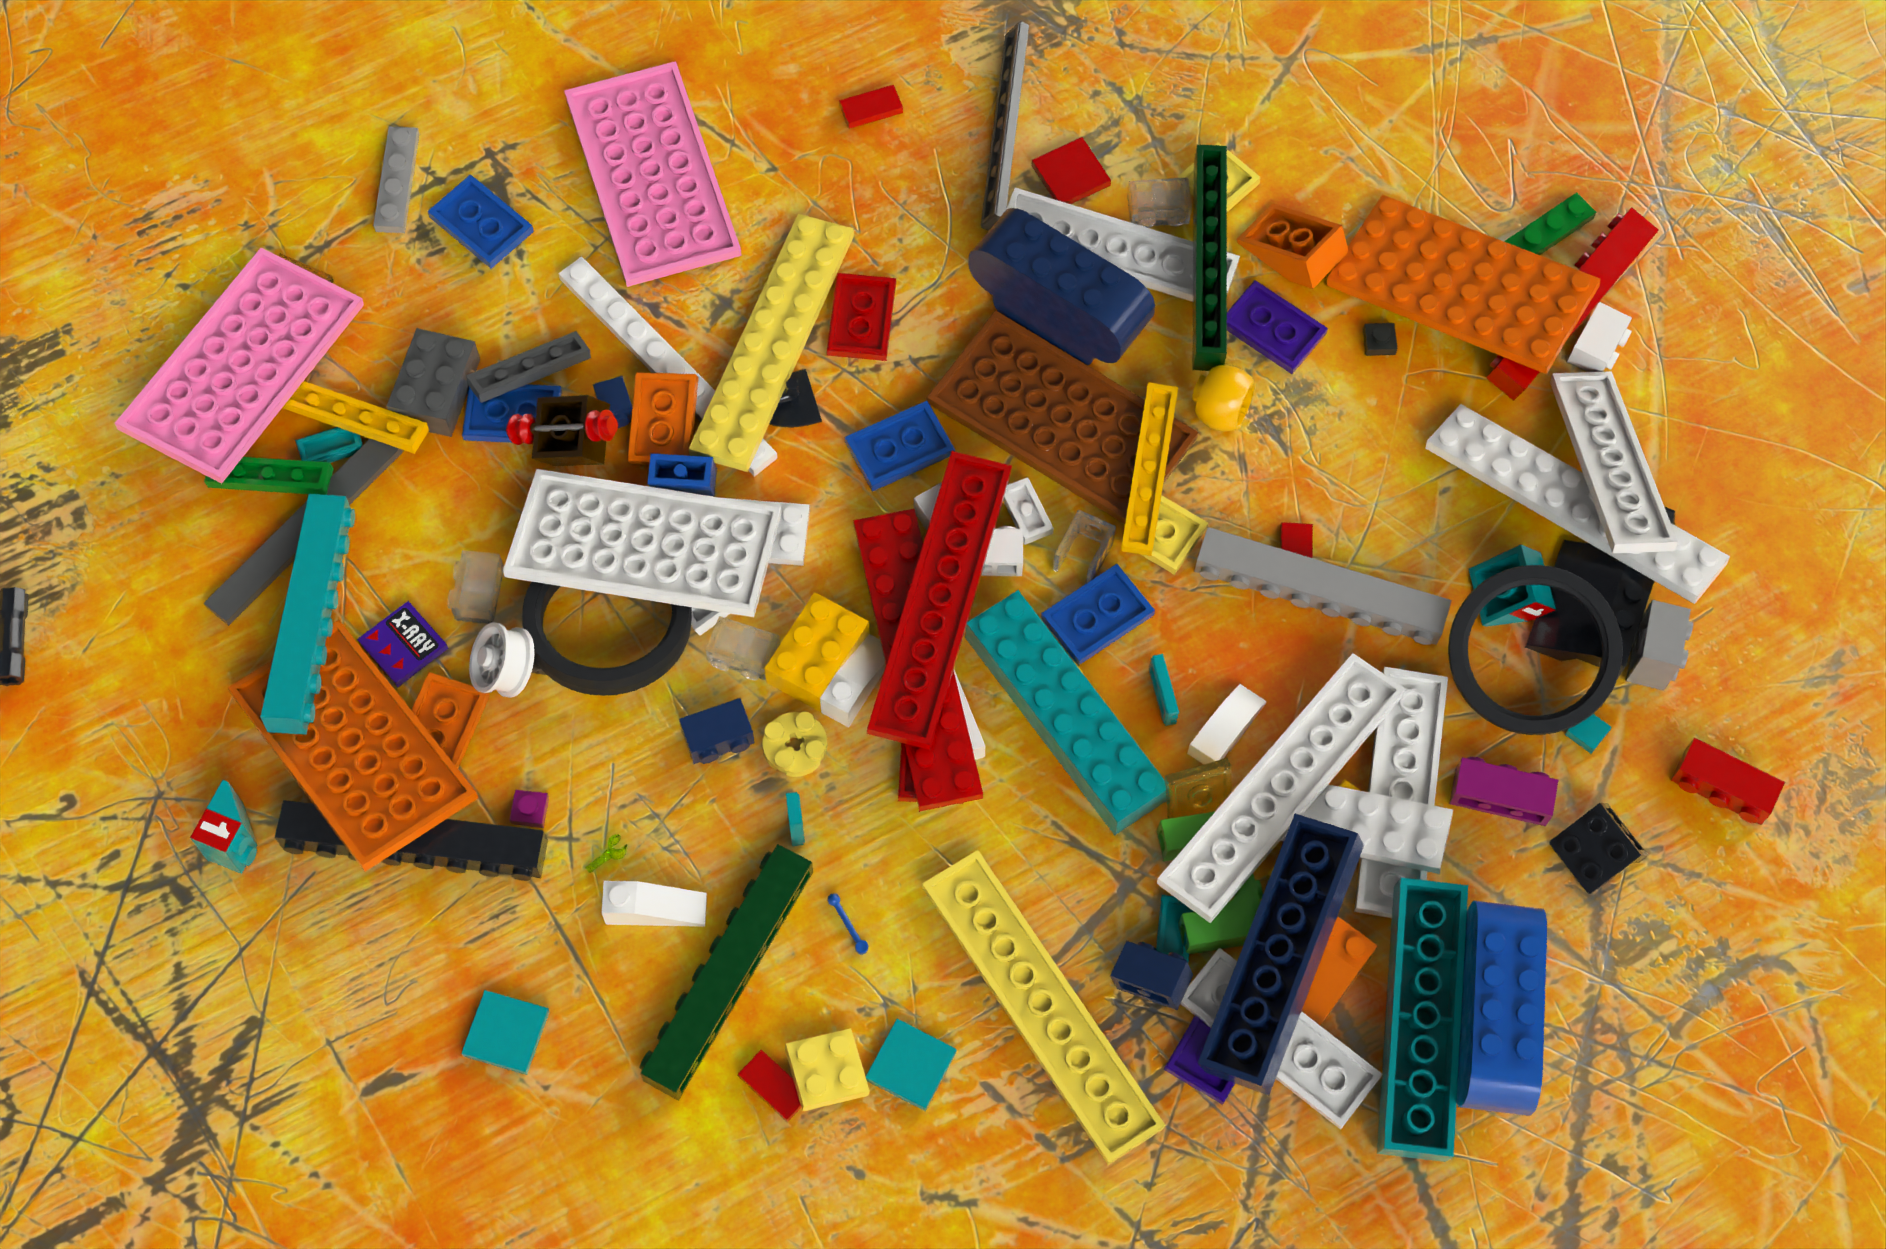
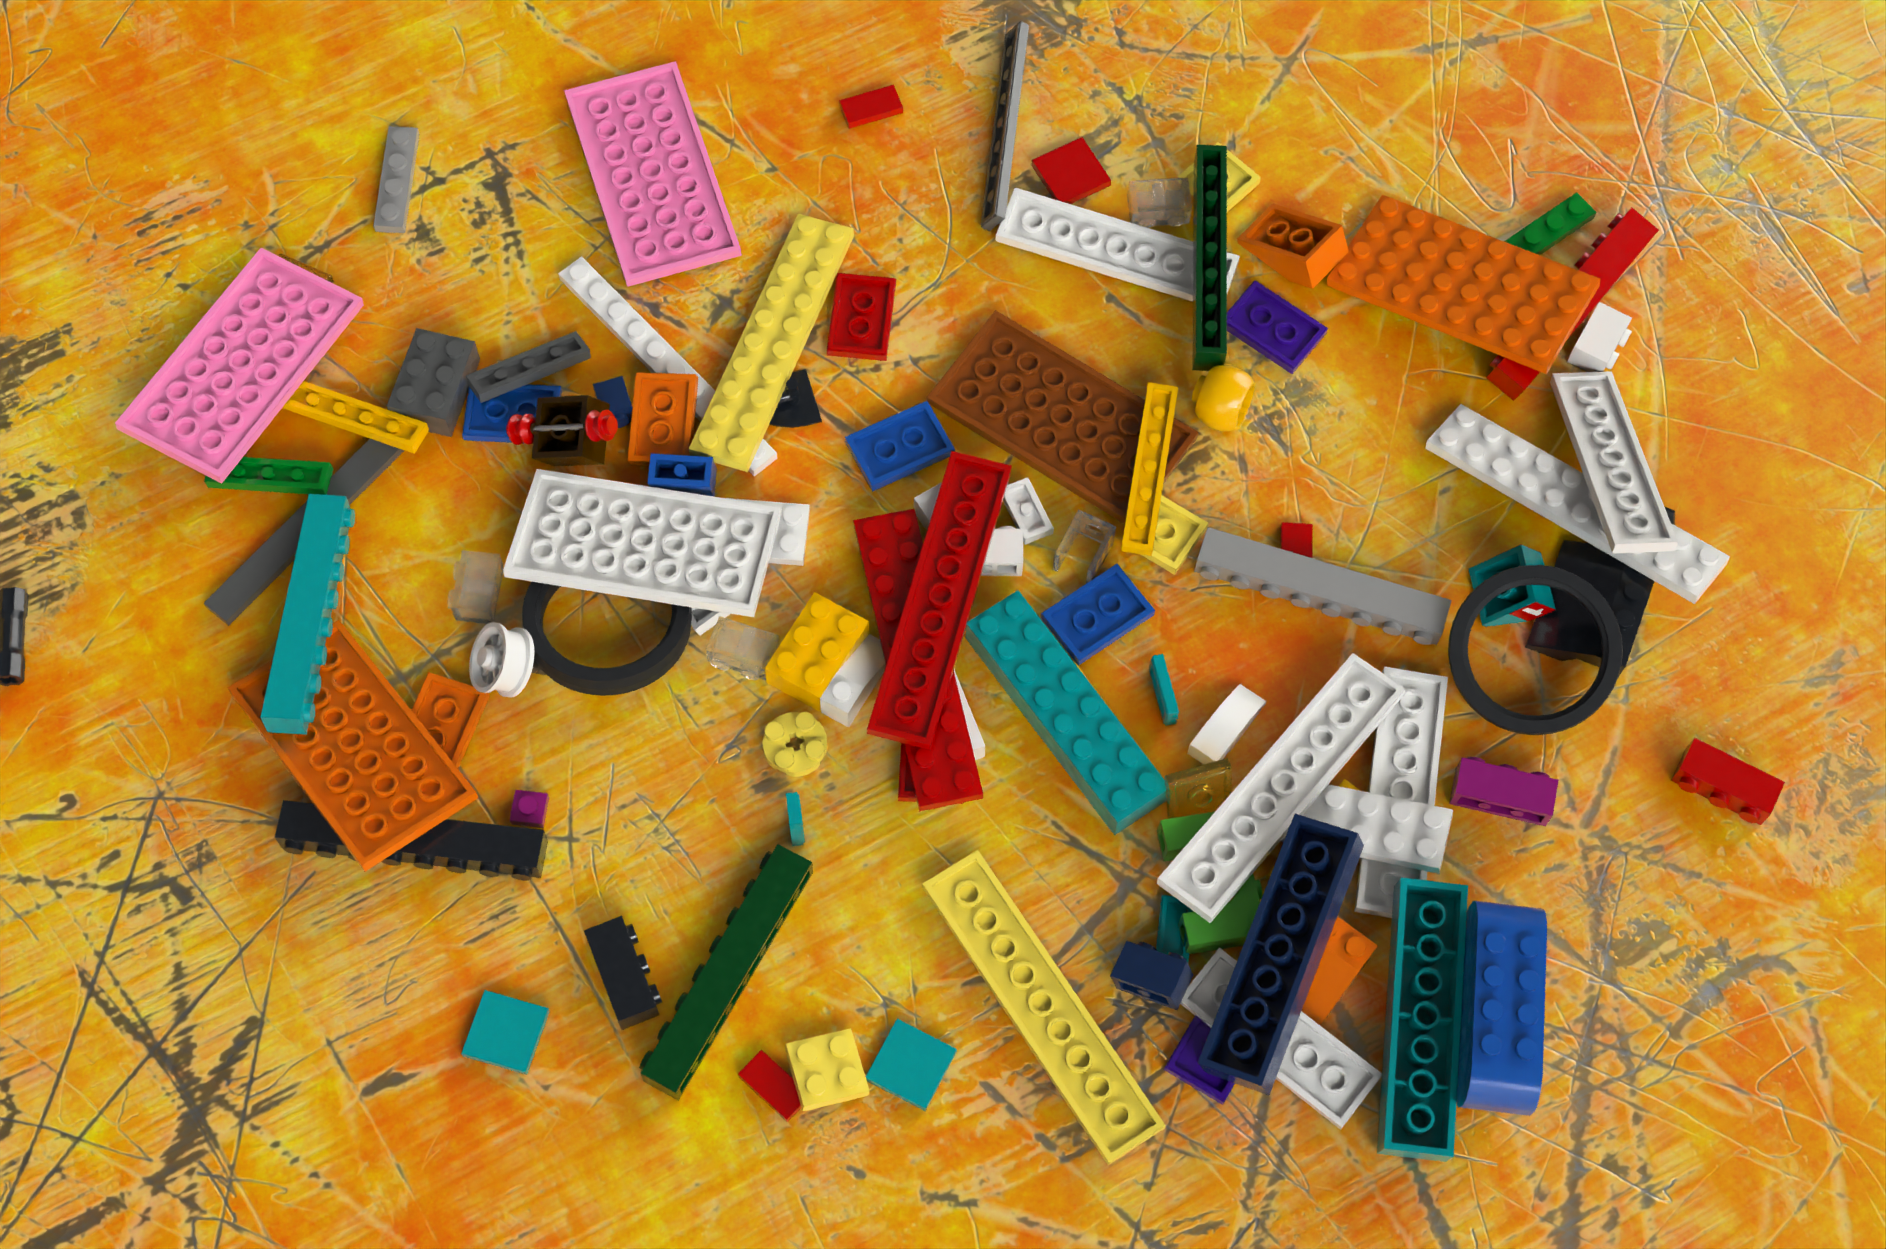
teal slope [190,780,258,874] -> none
teal tile [295,427,363,463] -> none
dark purple tile [357,601,449,688] -> none
blue plate [428,174,534,269] -> none
clear neon green hand [585,834,627,873] -> none
white slope [601,881,707,927] -> none
dark blue brick [679,698,755,764] -> none
blue hinge [827,893,869,955] -> none
dark blue brick [968,208,1155,366] -> none
pearl dark grey plate [1363,323,1398,356] -> none
black bracket [1549,803,1649,894] -> none
teal tile [1565,714,1612,754] -> none
light grey brick [1626,600,1693,691] -> none
none -> black brick [584,916,662,1030]

